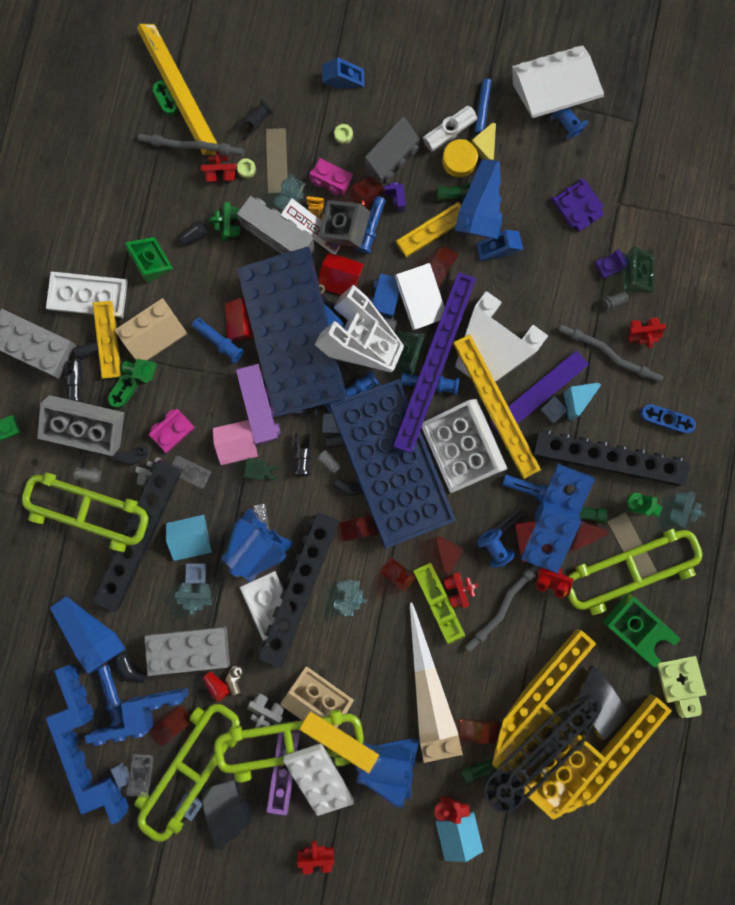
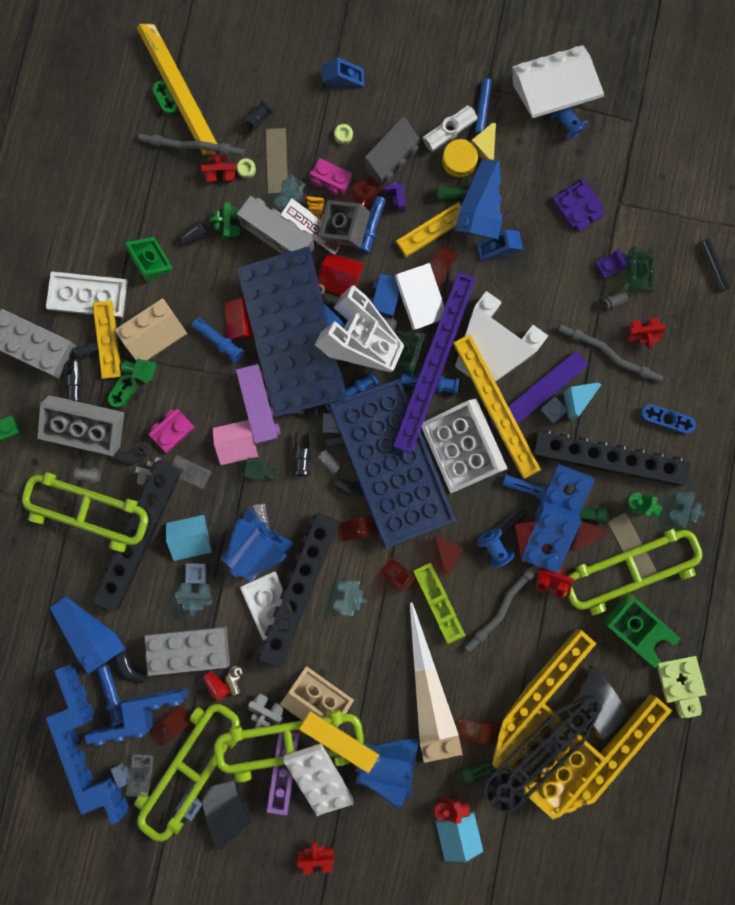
red hips [444,572,478,608] -> none
none -> black axle [700,238,731,292]

